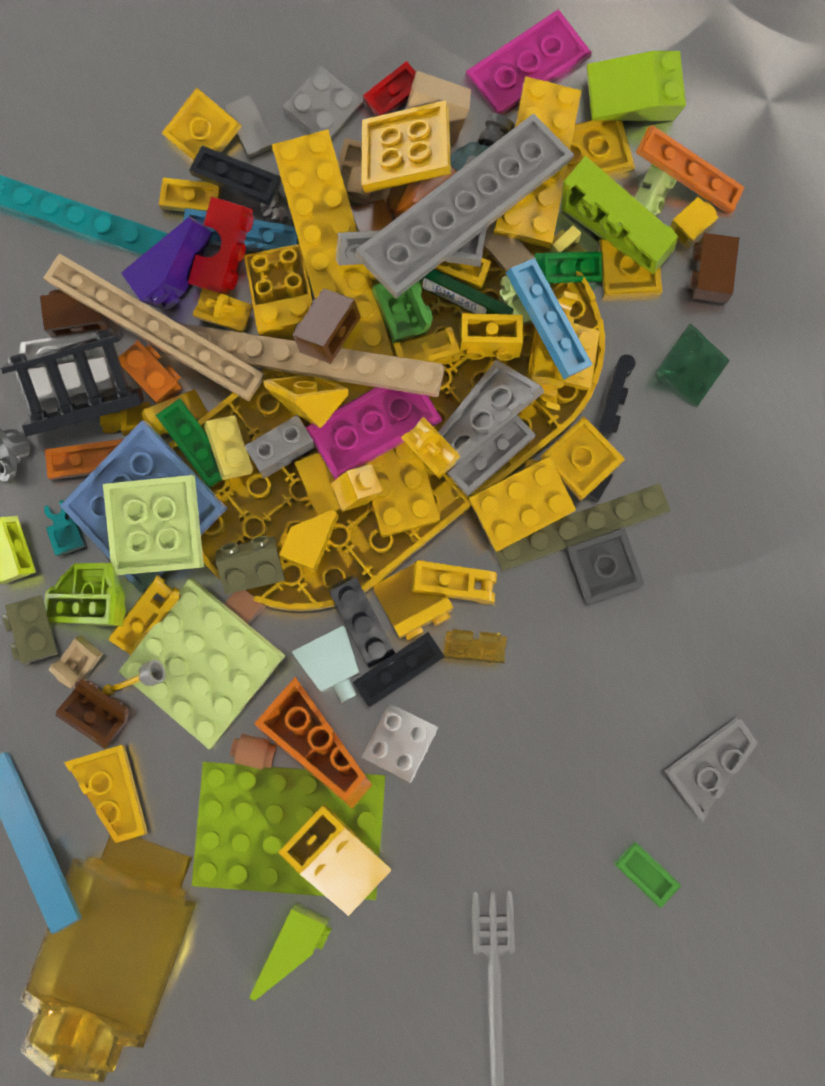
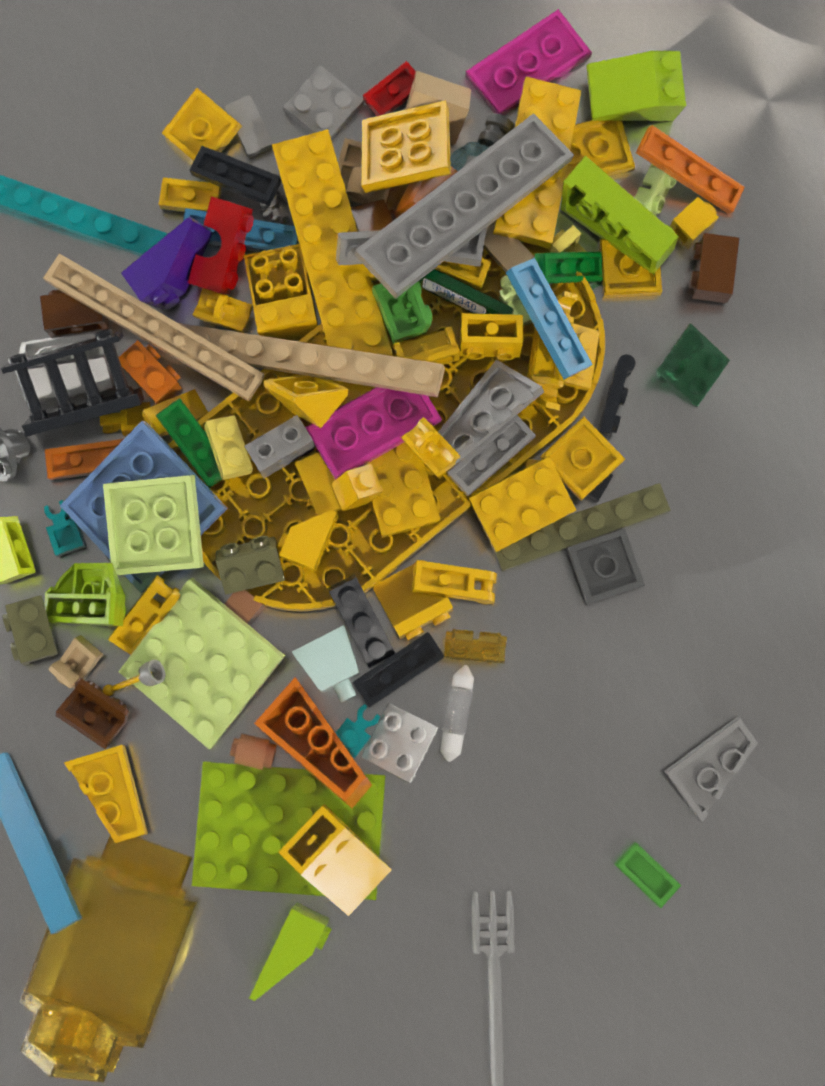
brick [293,288,361,364] -> none
none -> teal plate [336,704,380,759]
none -> piece [440,665,474,762]

